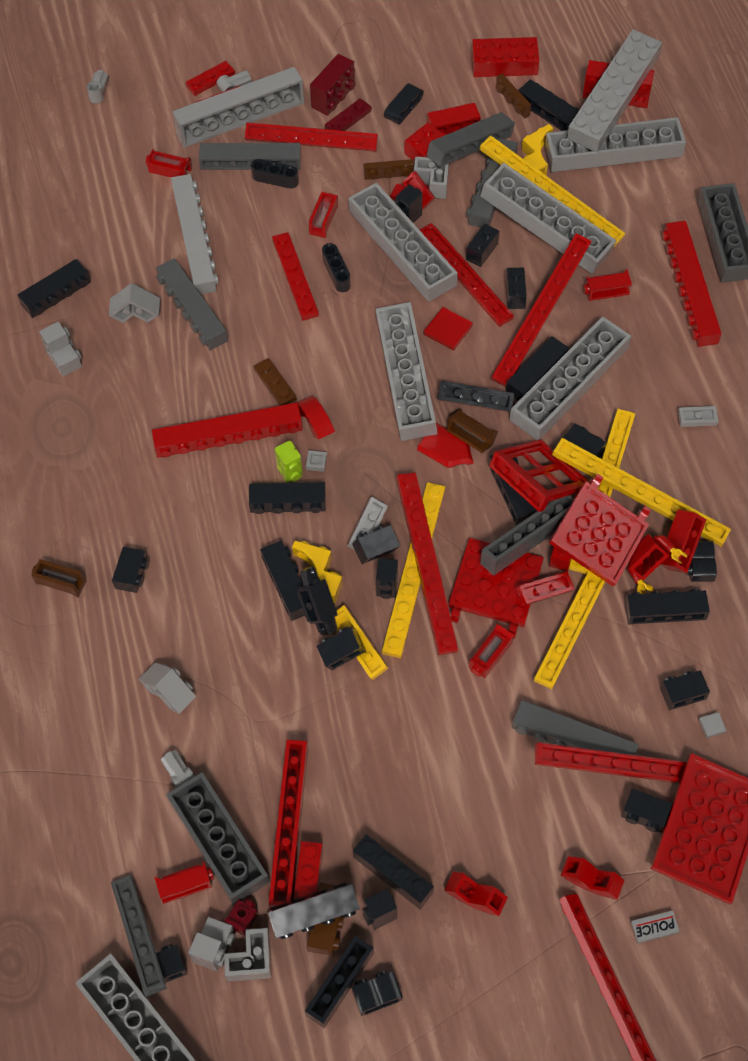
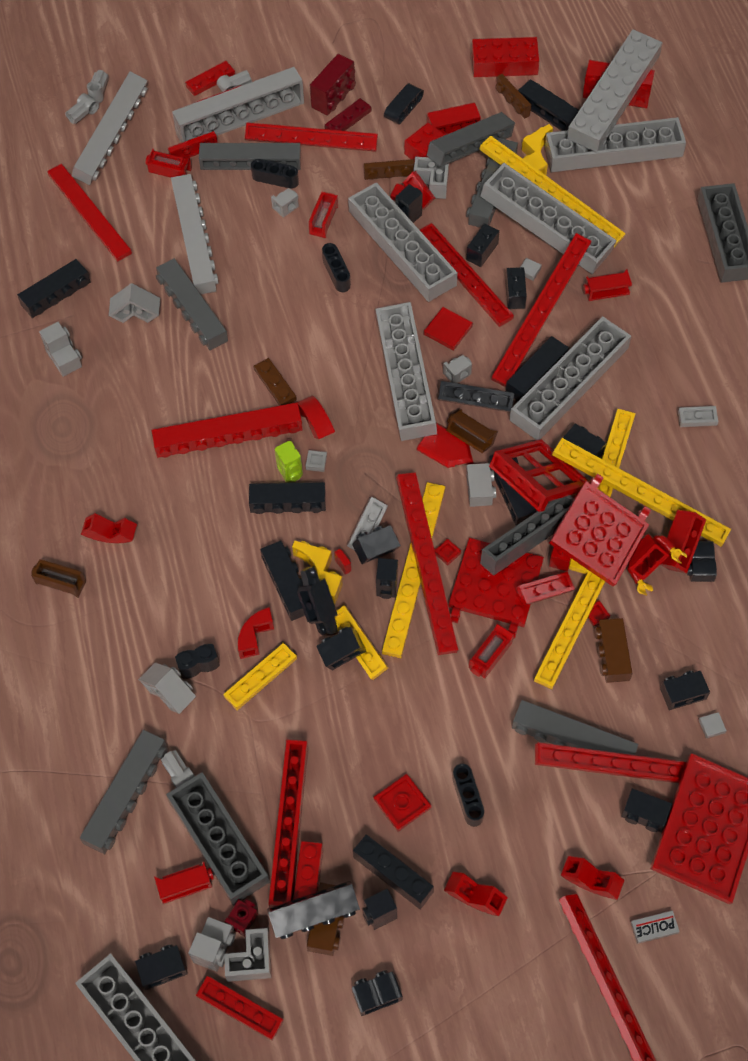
dark grey tile [111,874,167,997] -> none
black brick [112,547,149,593] -> none
red plate [272,232,319,321] -> none
black brick [305,936,374,1028] -> none
black brick [625,589,710,625] -> none
red brick [662,221,722,347] -> none
none -> red tile [47,163,132,262]
none -> light grey piece [65,93,99,124]
none -> light grey brick [72,71,148,185]
none -> dark grey brick [80,730,168,855]
none -> red brick [81,513,137,544]
none -> red plate [168,131,218,158]
none -> black brick [175,644,220,679]
none -> red plate [196,976,284,1041]
none -> yellow plate [223,643,297,711]
none -> red brick [238,607,274,659]
none -> light grey brick [271,188,299,218]
none -> red tile [334,549,351,575]
none -> red tile [373,774,432,832]
none -> red tile [435,539,461,566]
none -> light grey brick [443,355,472,383]
none -> black beam [452,764,485,827]
none -> light grey brick [466,463,496,507]
none -> light grey tile [521,258,542,281]
none -> red tile [588,600,610,627]
none -> reddish brown brick [595,618,633,683]

